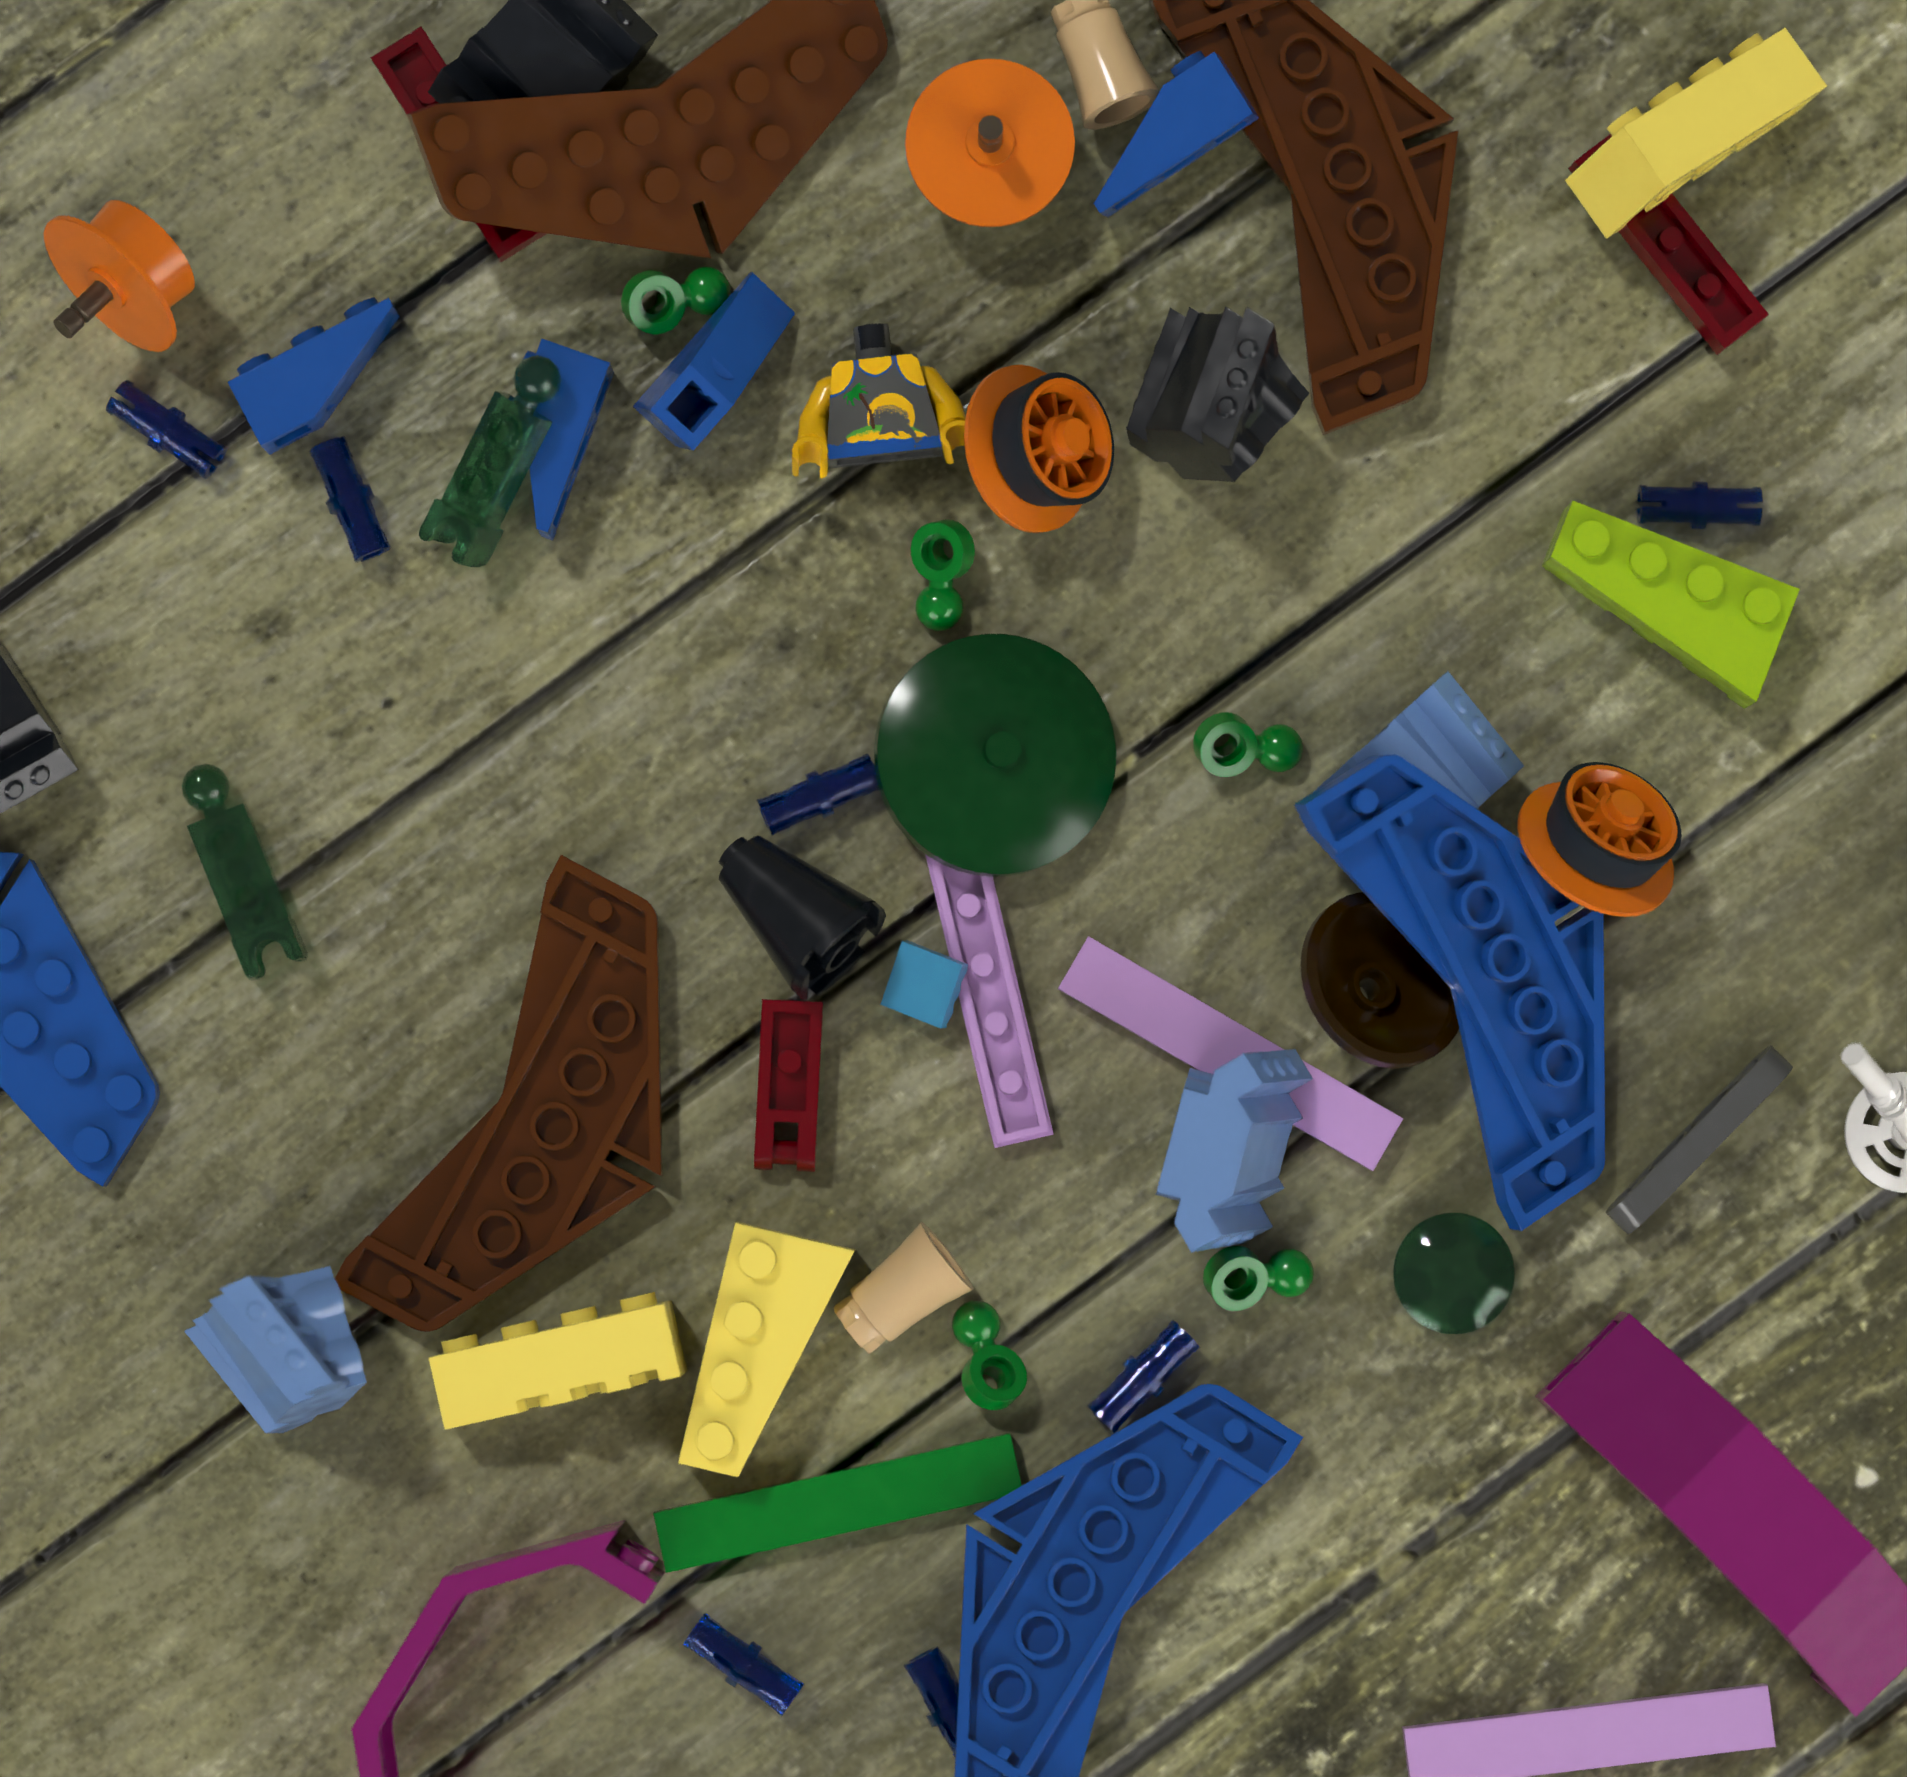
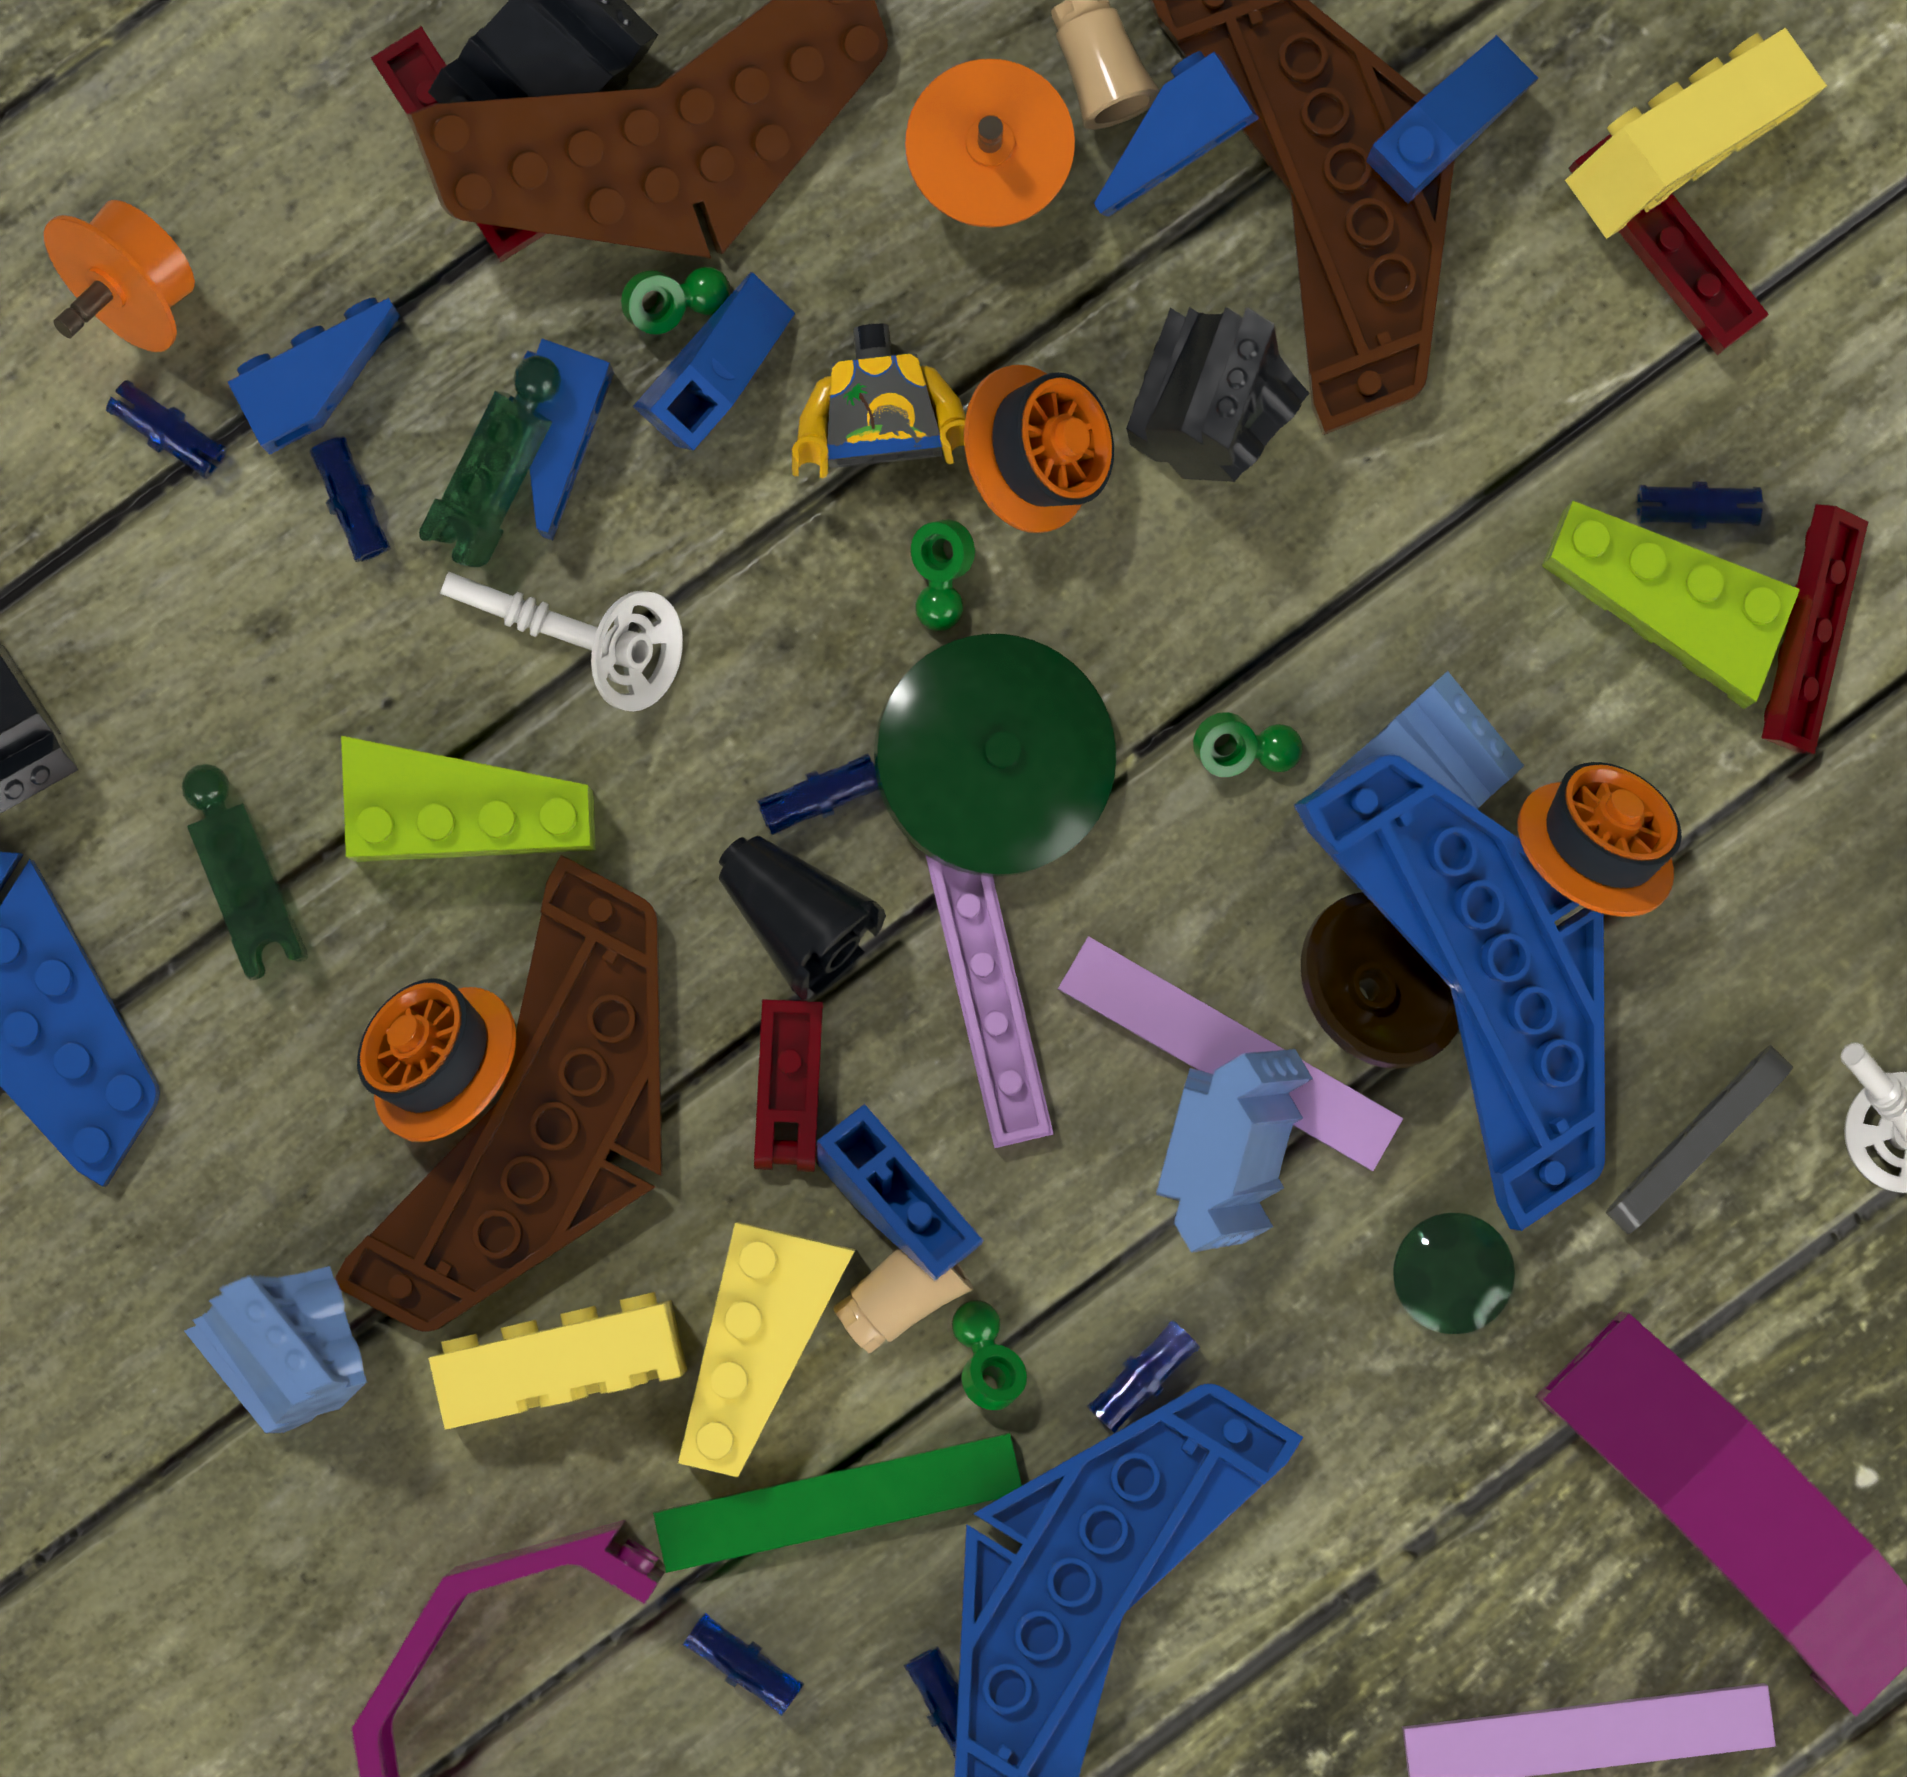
dark azure piece [880,940,968,1029] -> none
green plate [1203,1246,1314,1311] -> none
none -> lime wedge [341,736,596,862]
none -> orange piece [357,979,516,1142]
none -> white dish [440,571,683,711]
none -> blue slope [817,1104,983,1281]
none -> blue slope [1366,35,1538,204]
none -> dark red plate [1761,504,1869,755]

